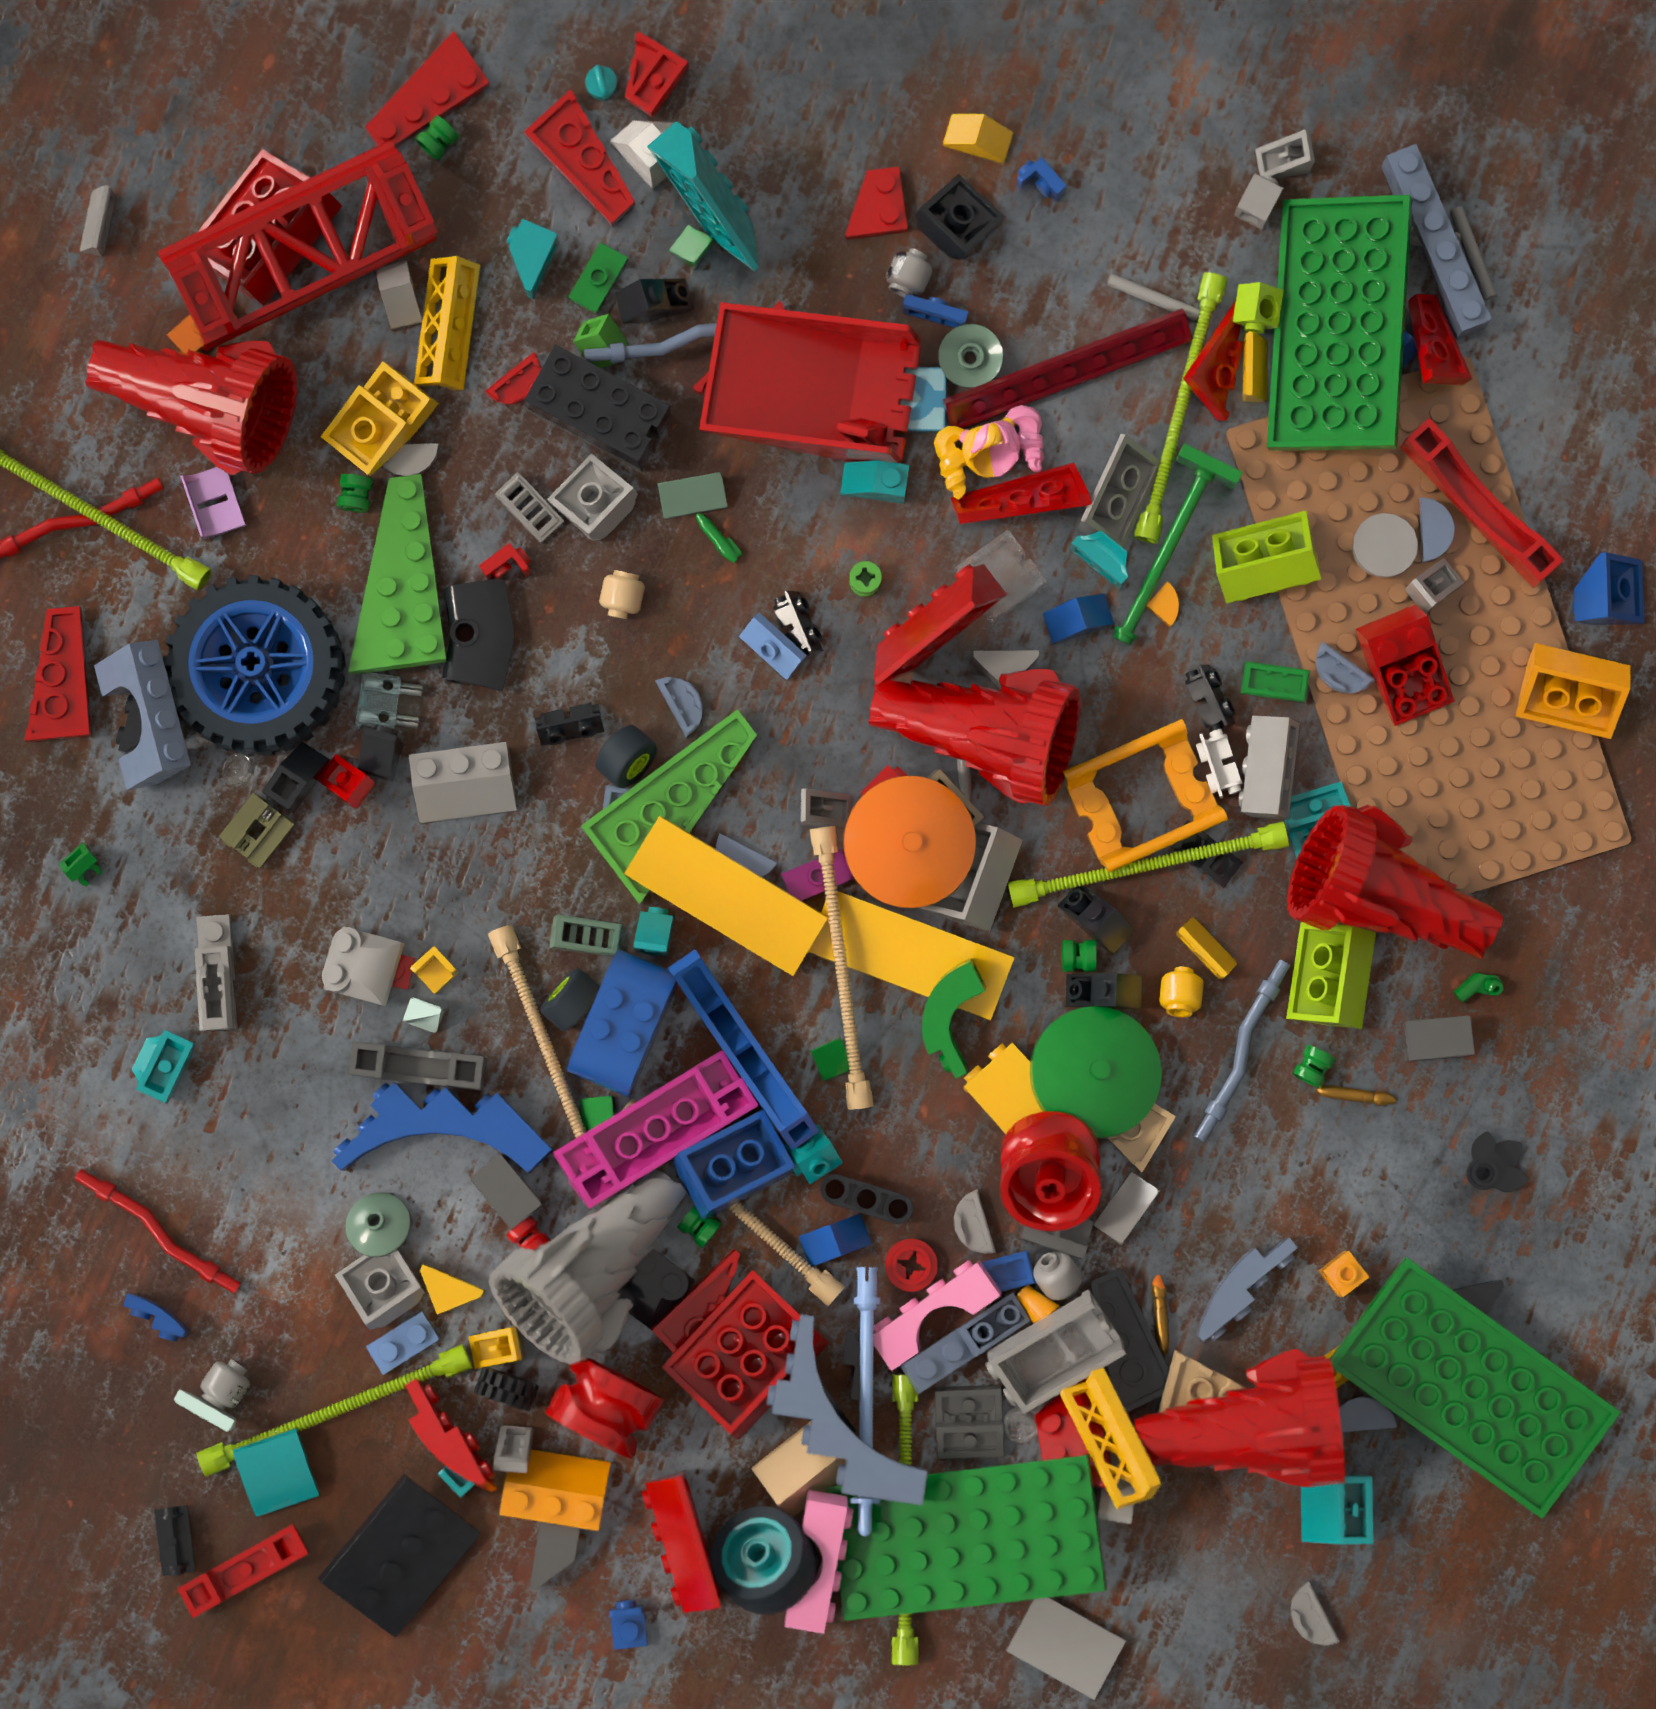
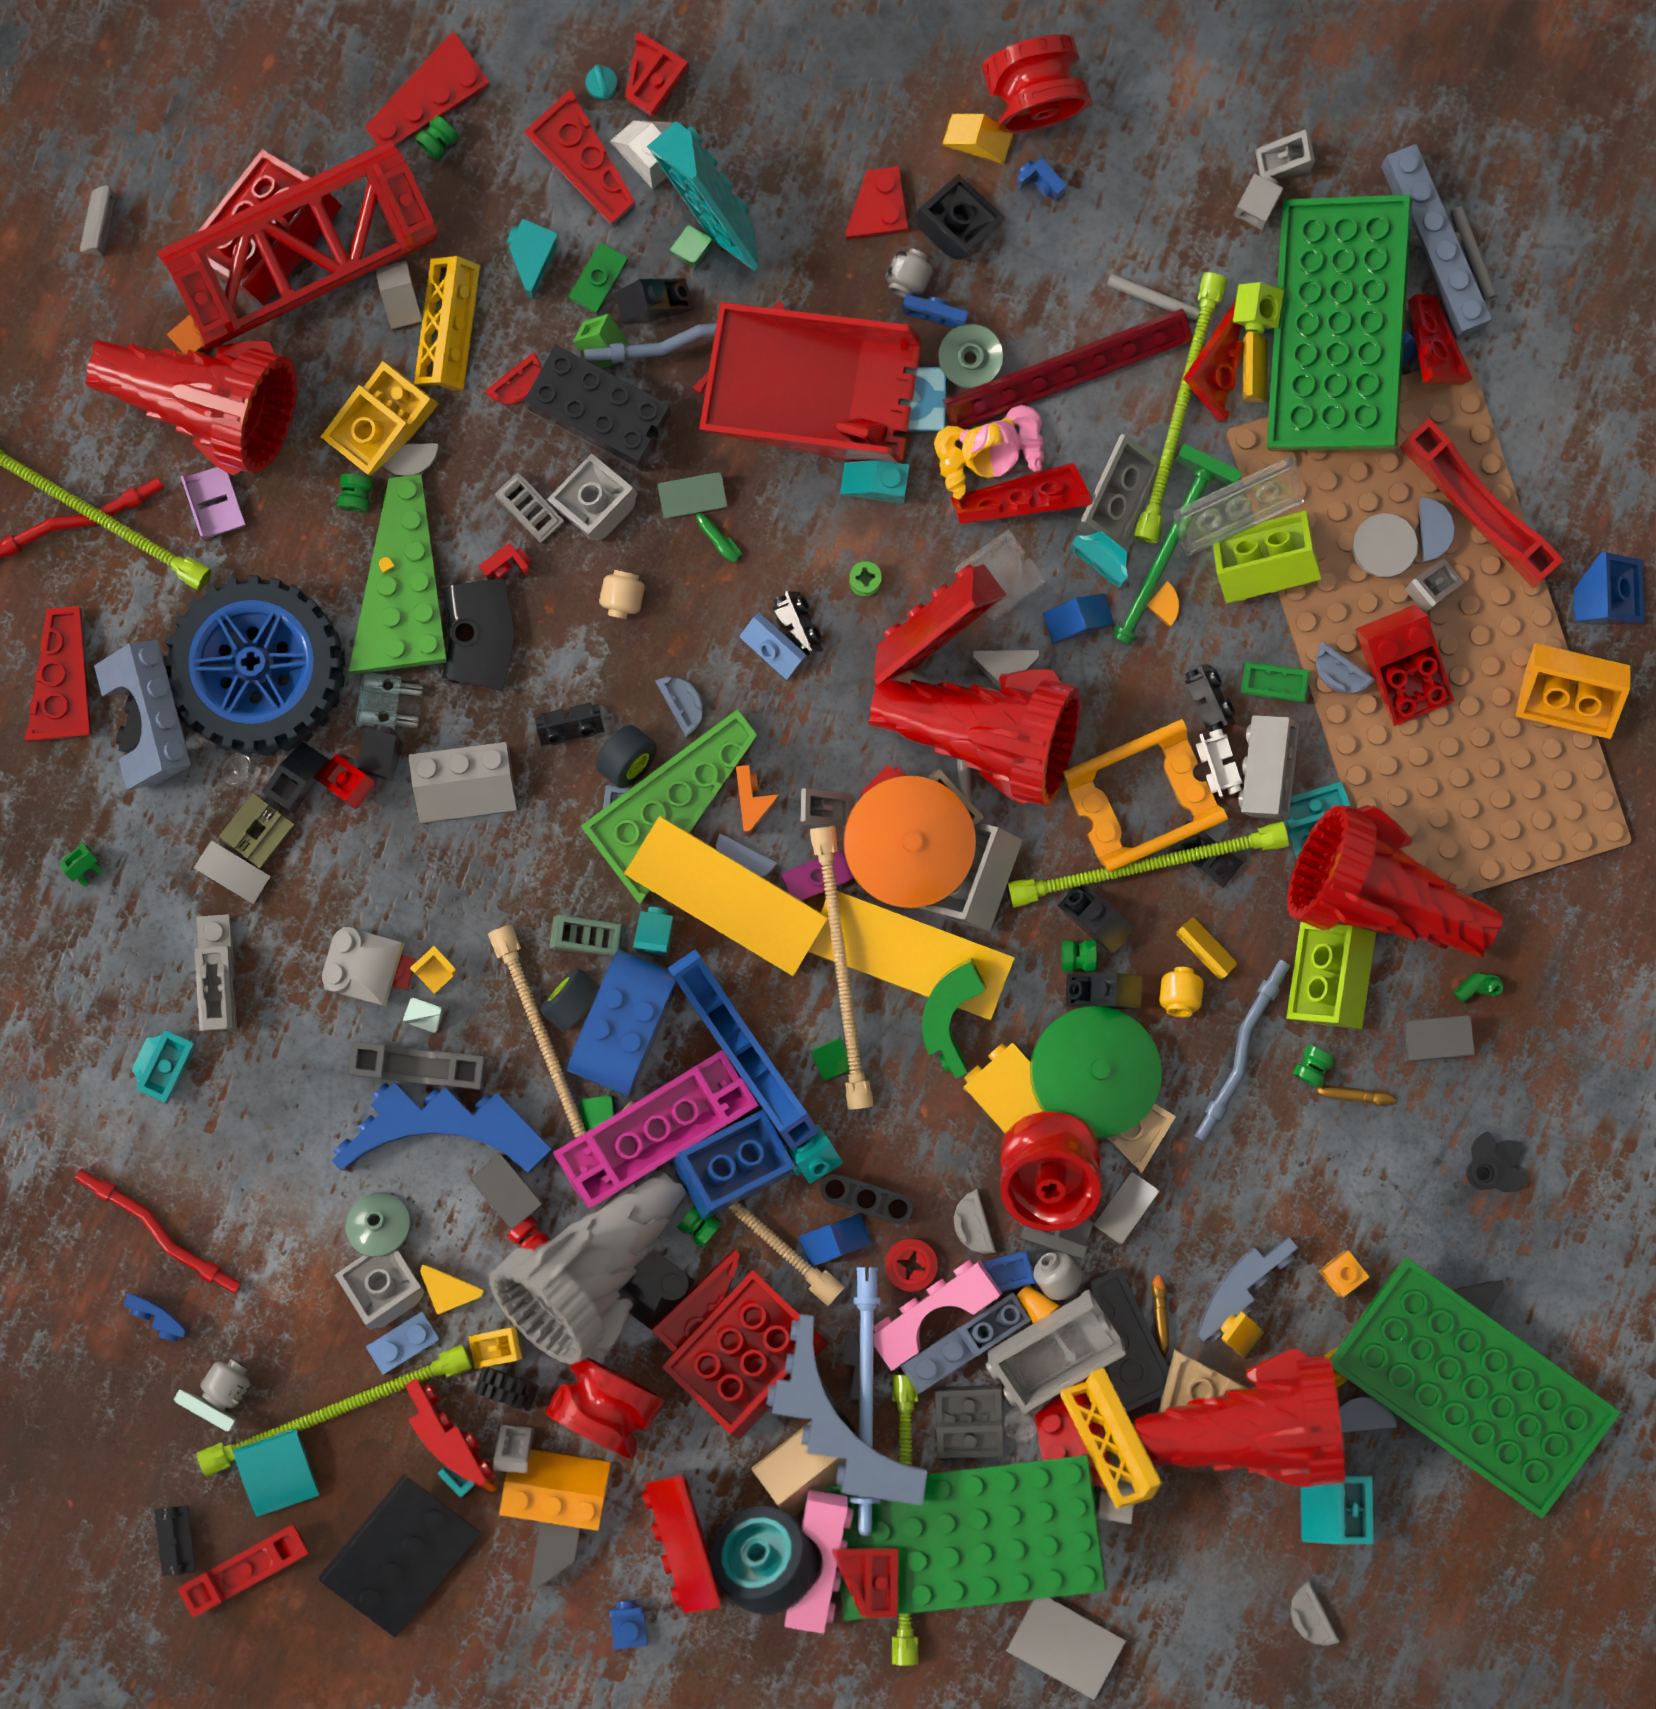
none -> light grey slope [194,840,271,904]
none -> yellow piece [379,557,395,574]
none -> orange slope [736,765,779,835]
none -> red wing [832,1548,898,1618]
none -> red piece [981,34,1092,133]
none -> clear tile [1173,456,1304,557]
none -> yellow slope [1220,1312,1264,1359]

